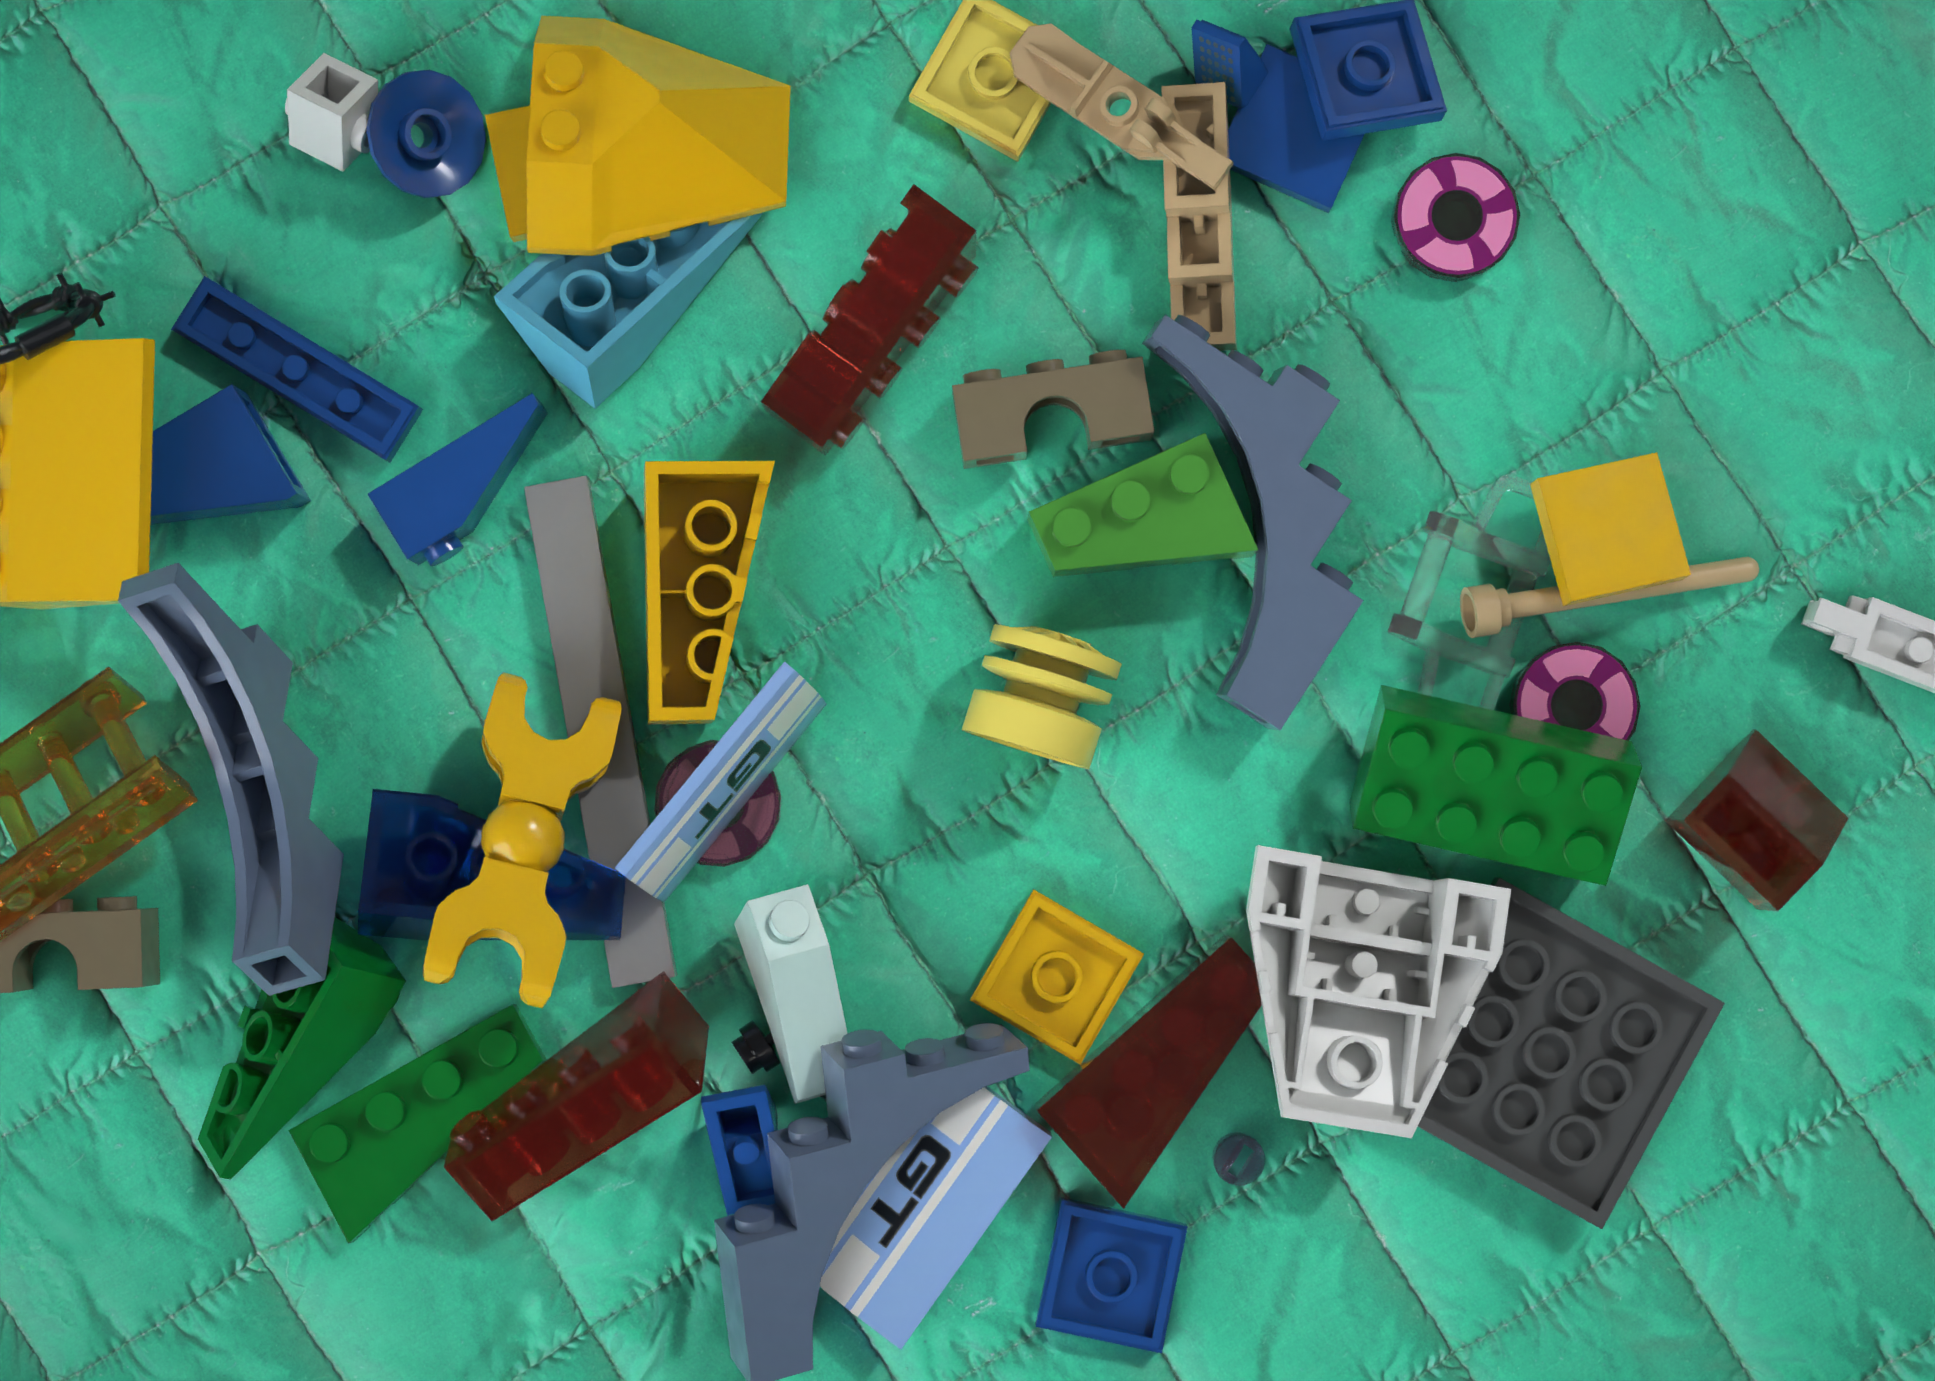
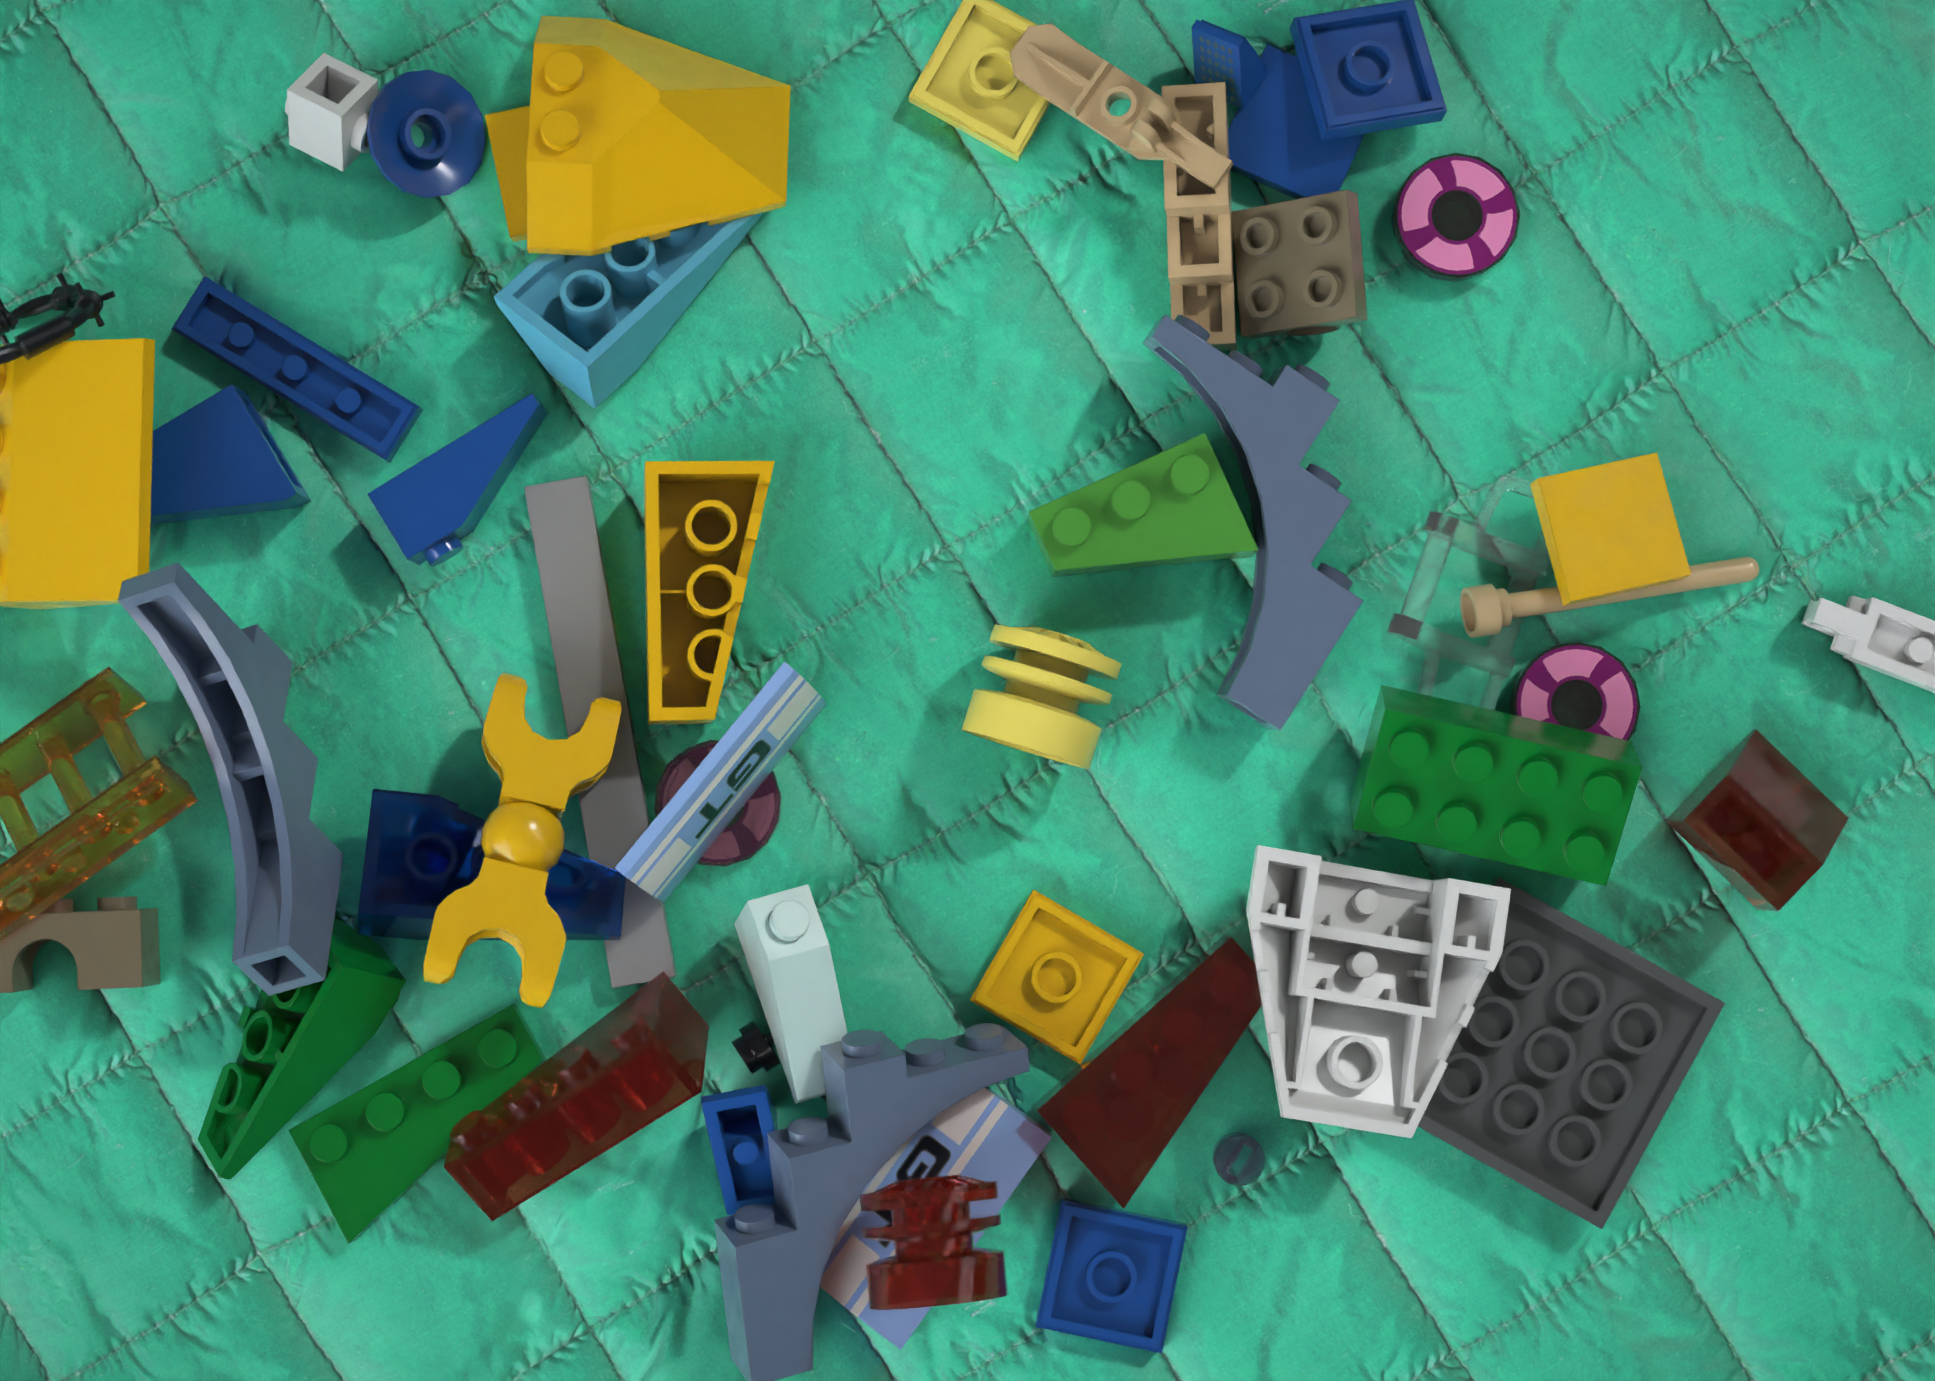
clear red wedge [761,184,979,456] -> none
dark tan arch [952,350,1154,469] -> none
none -> clear red wheel [860,1174,1009,1310]
none -> dark tan plate [1232,189,1367,339]

